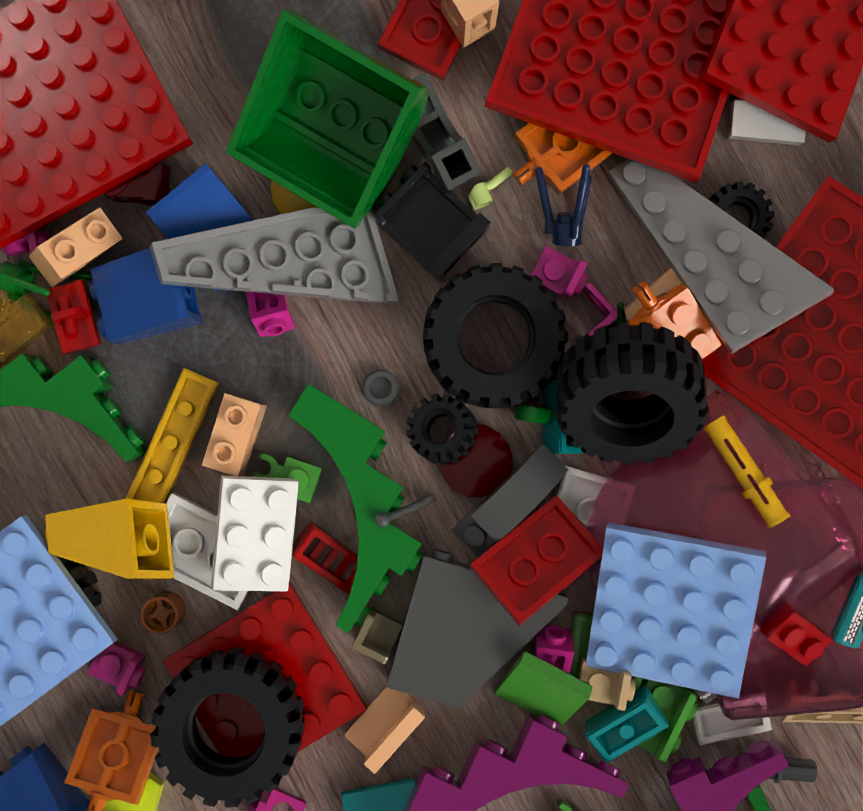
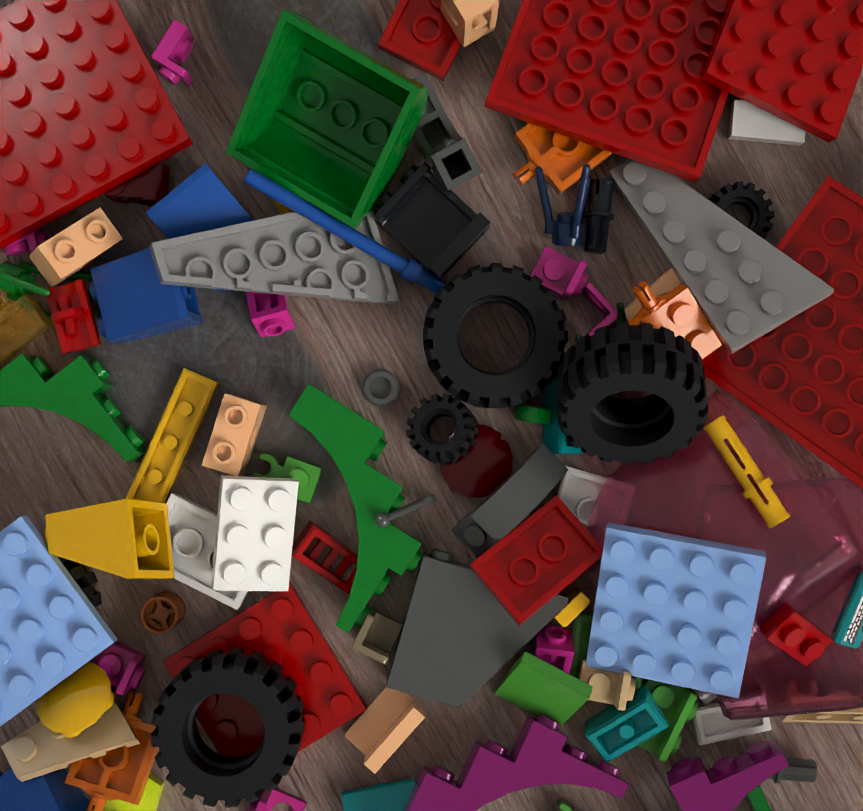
yellowish green hand [468,167,513,210] -> none
none -> tan wing [1,698,141,782]
none -> yellow dish [37,662,114,738]
none -> dark pink bracket [151,19,194,86]
none -> blue bar [243,168,446,294]
none -> yellow tile [554,586,590,627]
none -> black axle [584,178,615,254]

